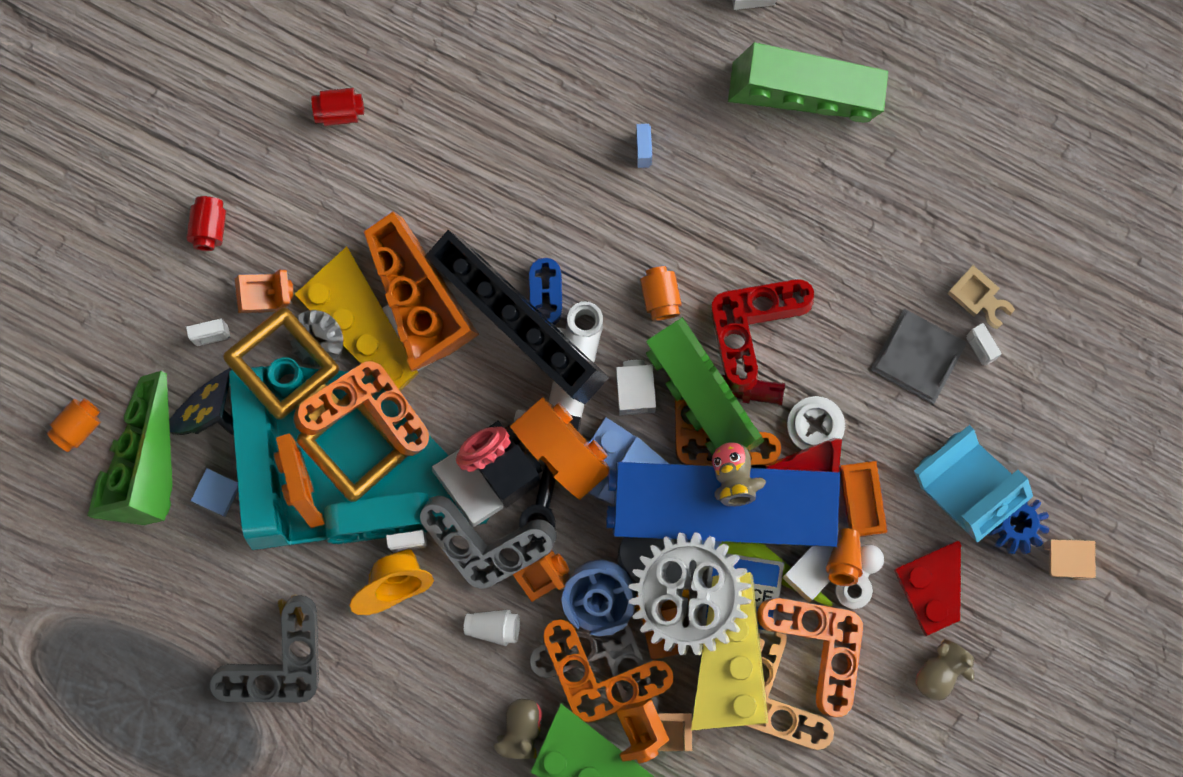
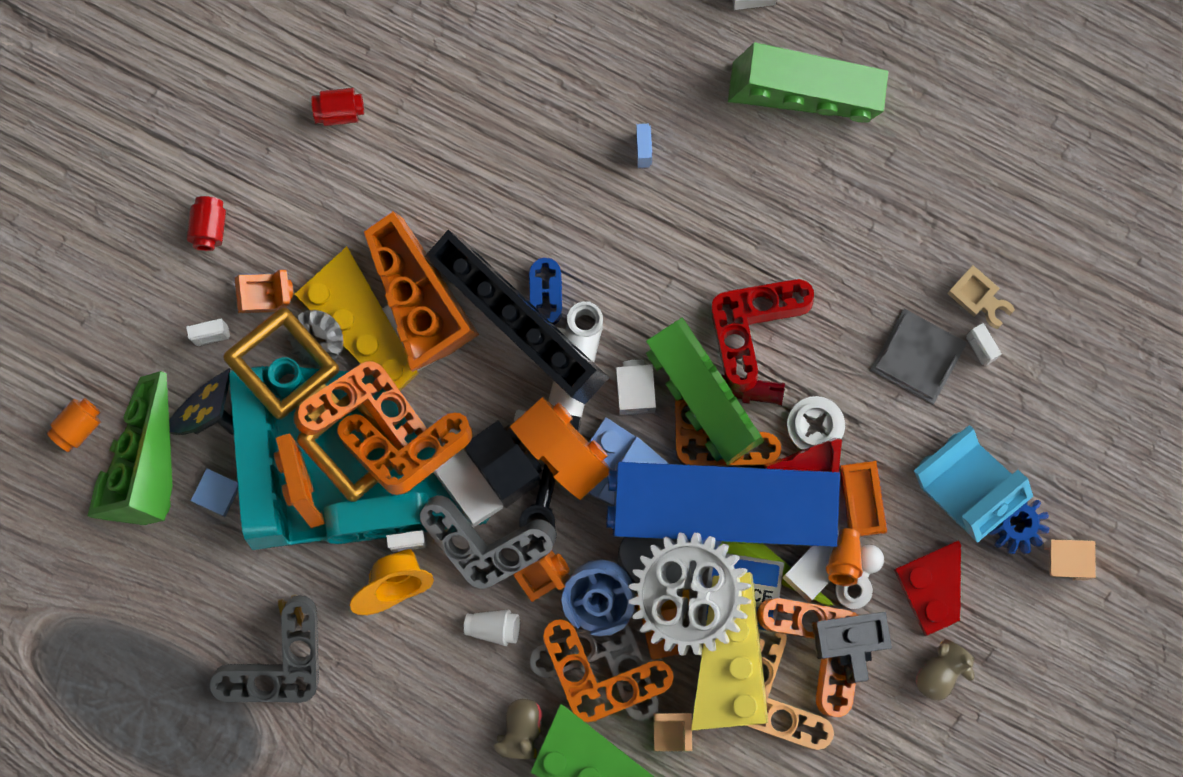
coral gear [456,427,511,472] -> none
orange bracket [616,700,669,763] -> none
orange brick [640,266,682,321] -> none
animal [712,442,766,506] -> none
none -> orange beam [337,413,473,495]
none -> hinge [812,612,892,684]

